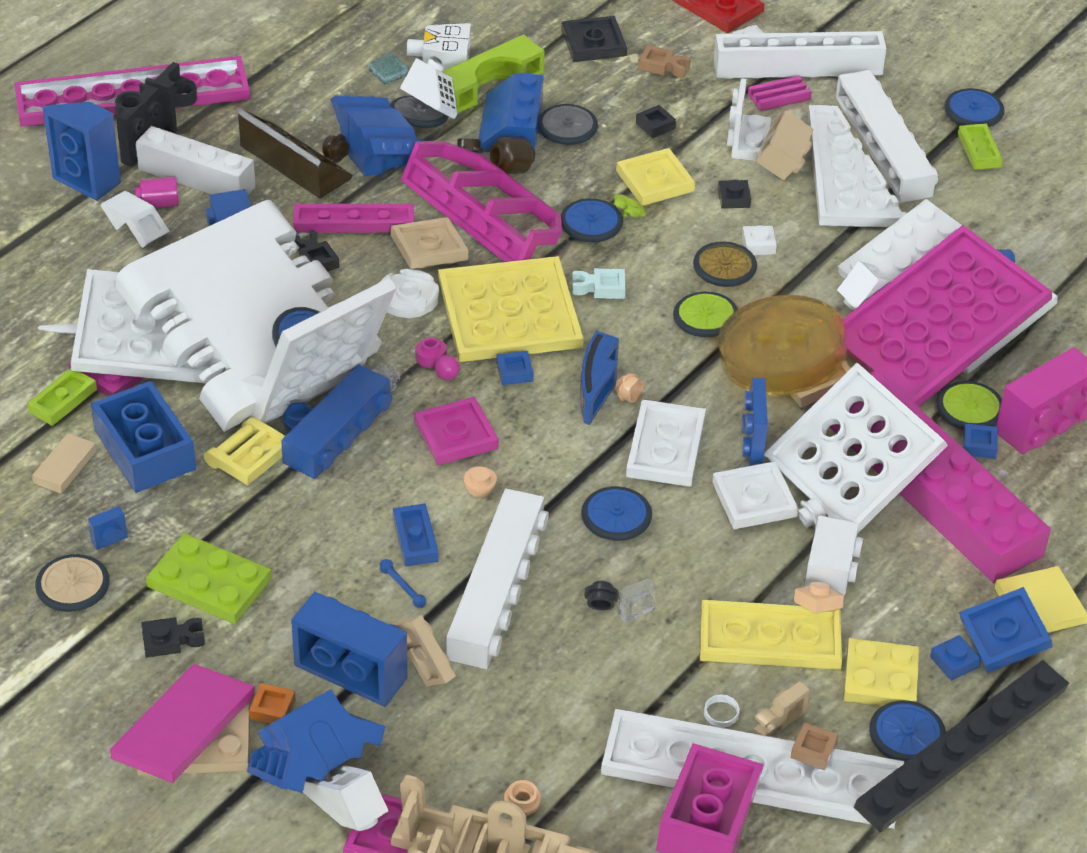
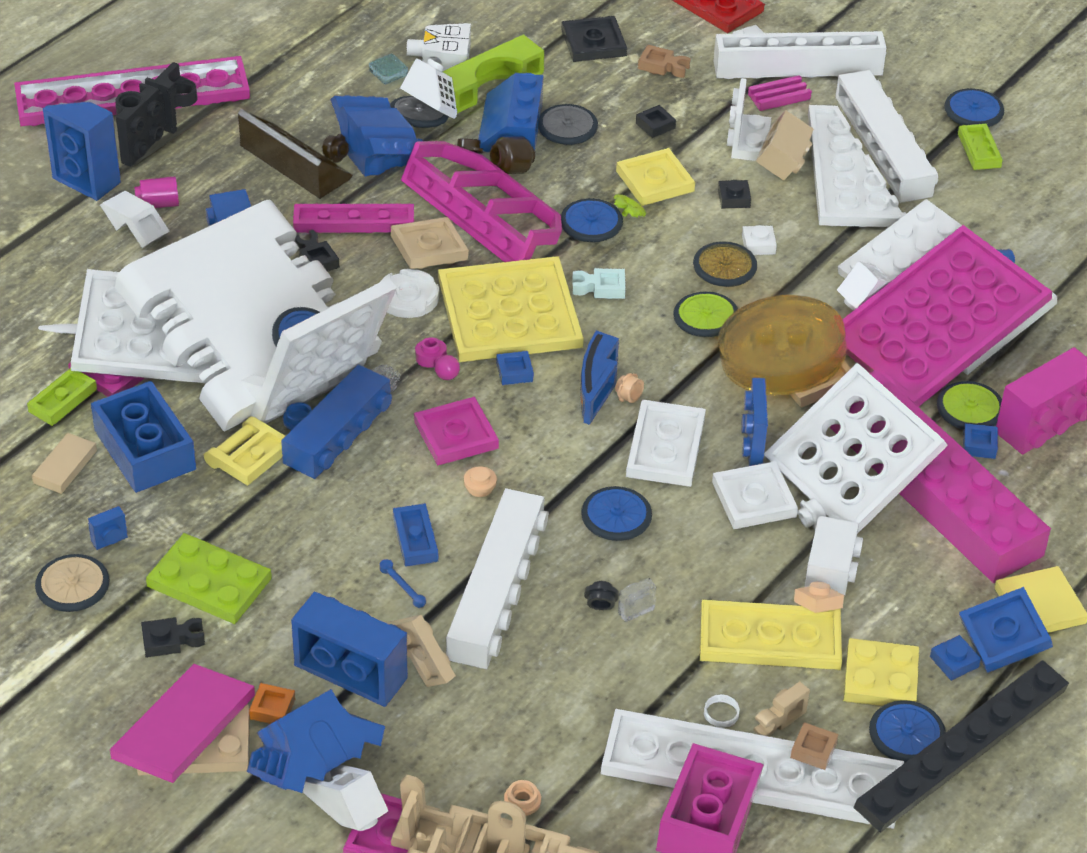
white brick [136,126,255,195] -> none

